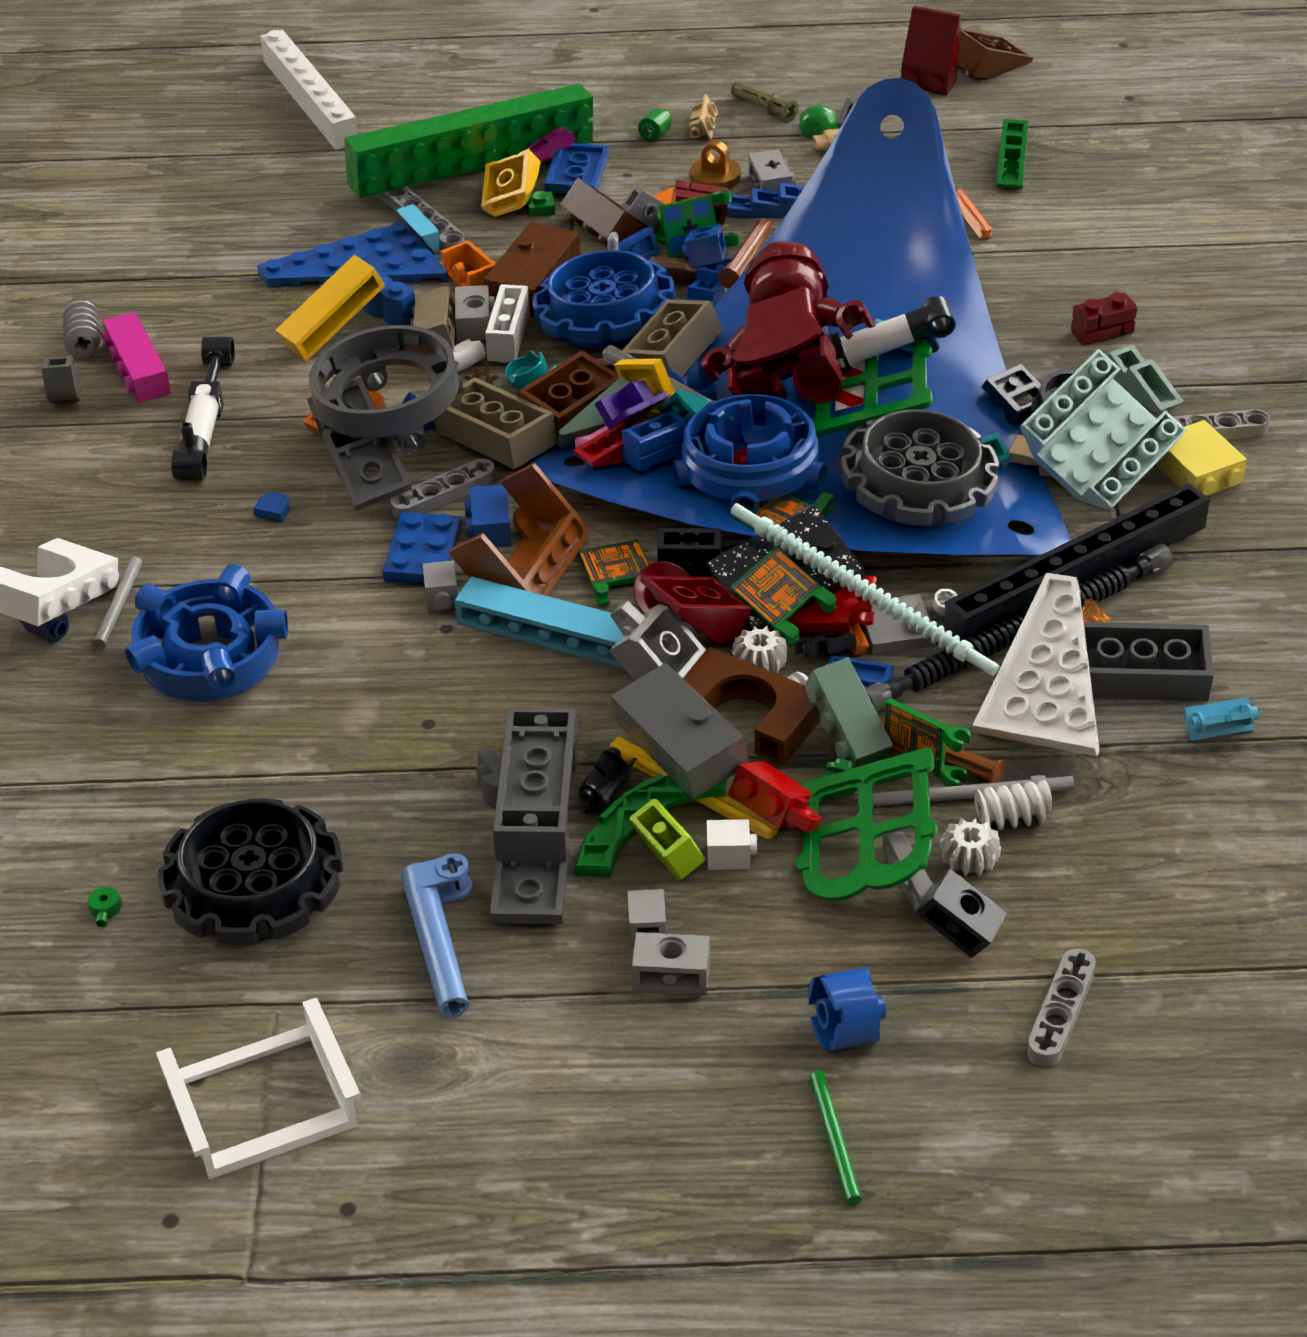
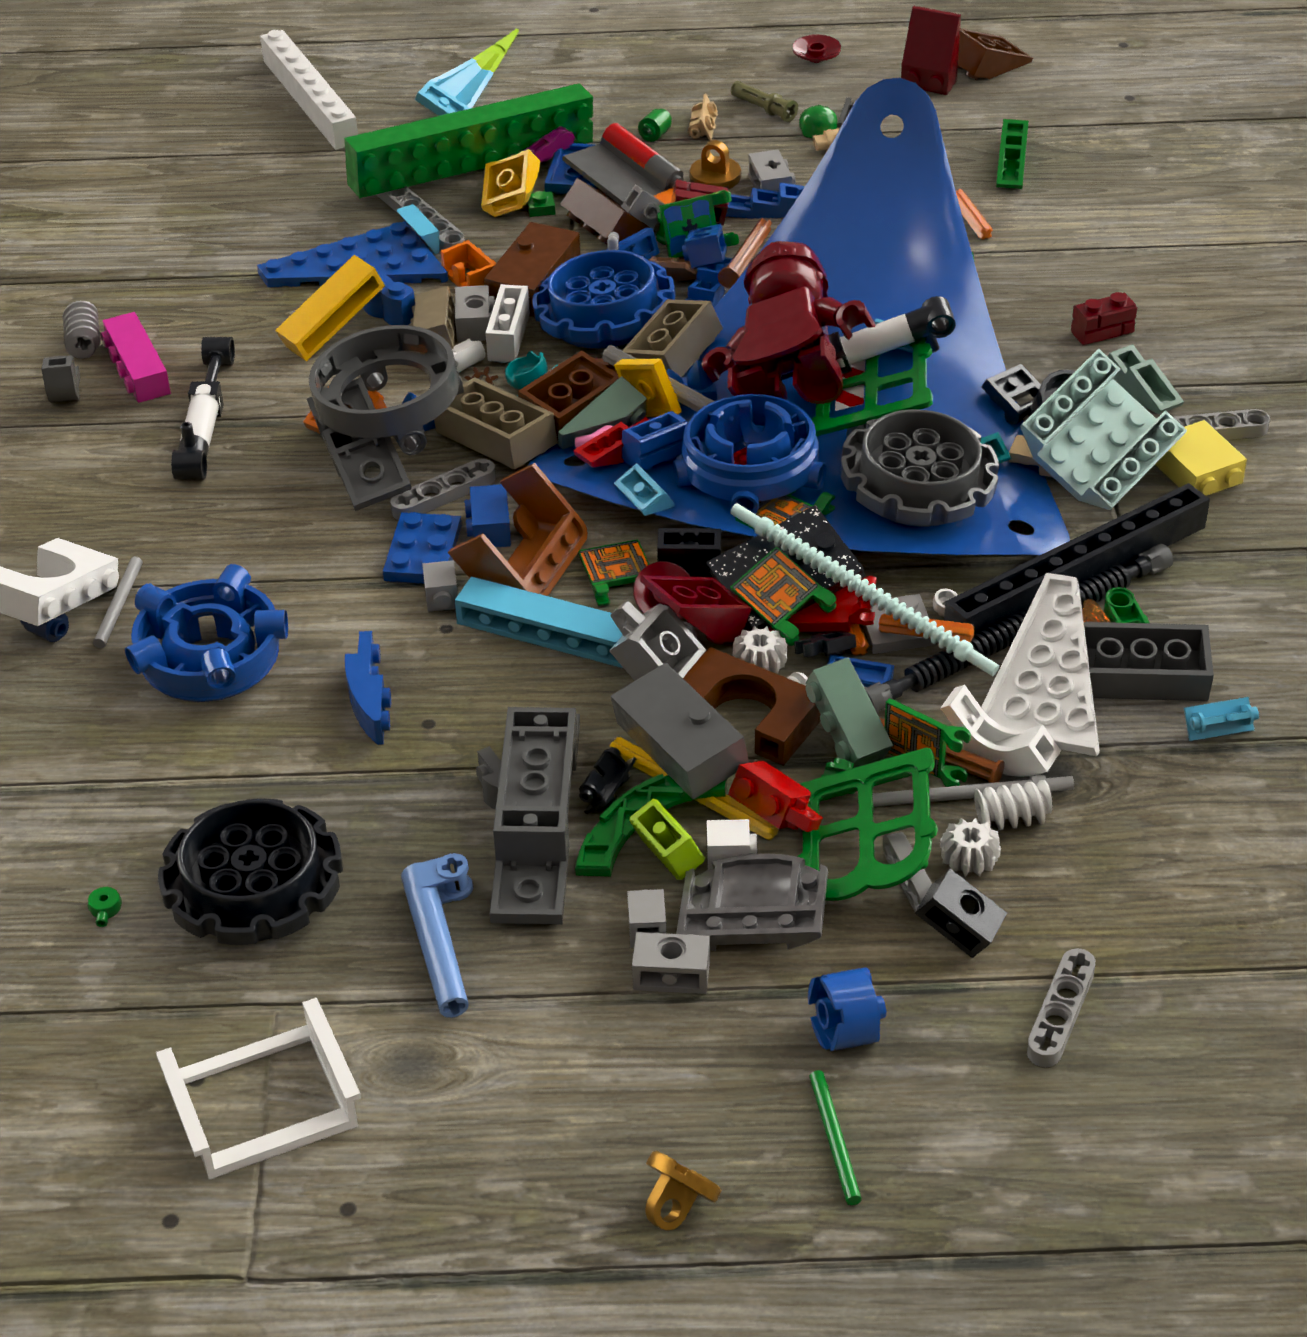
blue tile [253,492,290,522] -> none
dark purple panel [595,379,669,430] -> none
teal slope [657,389,710,421] -> none
none -> blue slope [345,631,391,745]
none -> medium azure plate [415,29,519,116]
none -> dark grey door [563,123,684,205]
none -> medium azure slope [614,463,675,516]
none -> pearl gold tile [645,1150,722,1231]
none -> flat silver slope [676,854,828,951]
none -> dark red dish [793,34,841,63]
none -> orange axle [879,613,974,642]
none -> white arch [940,685,1061,777]
none -> green piece [1102,587,1150,623]

